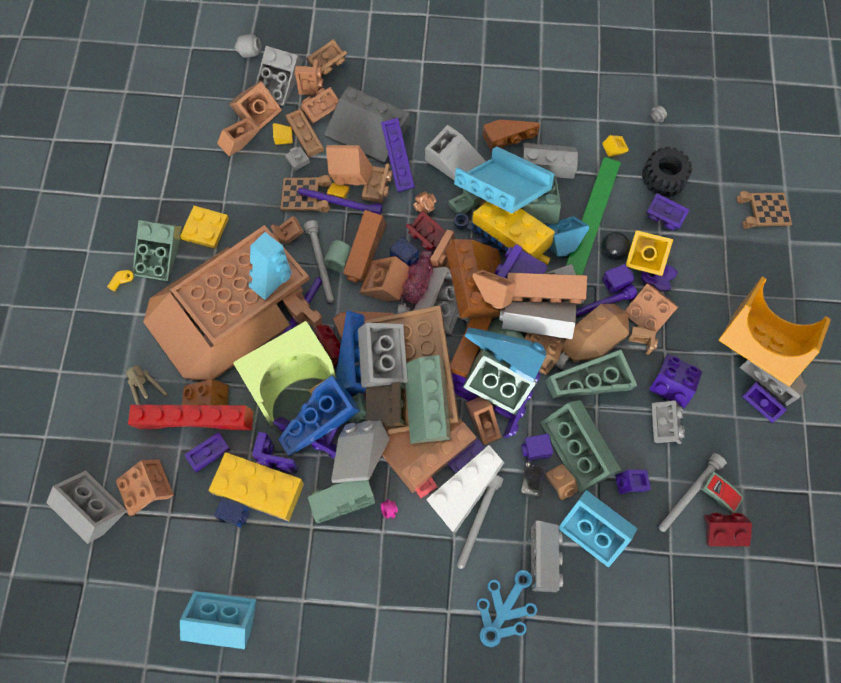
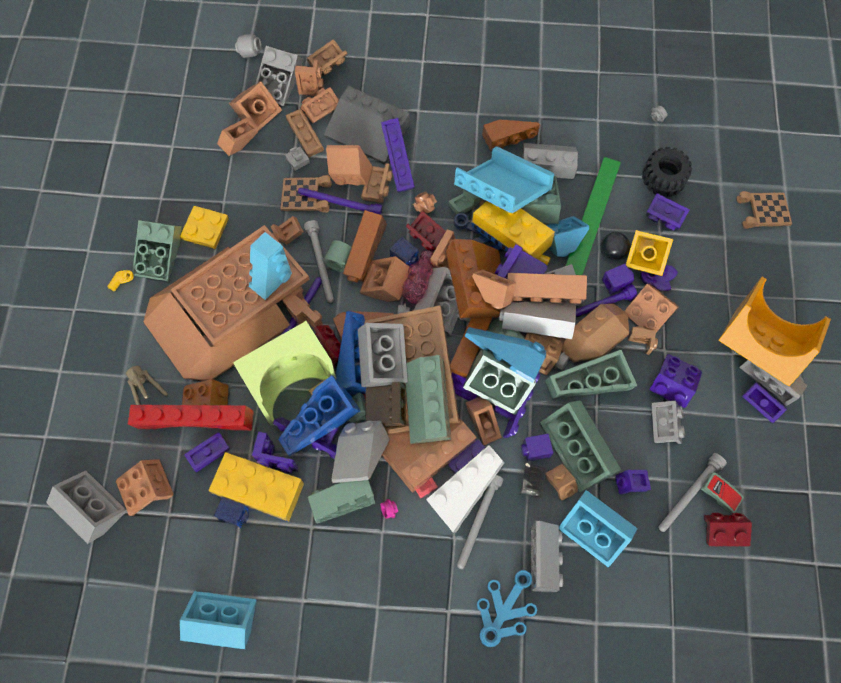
yellow slope [273,123,293,145] -> none
yellow slope [327,183,350,199] -> none
light grey slope [425,125,486,181] -> none
yellow slope [602,135,629,157] -> none

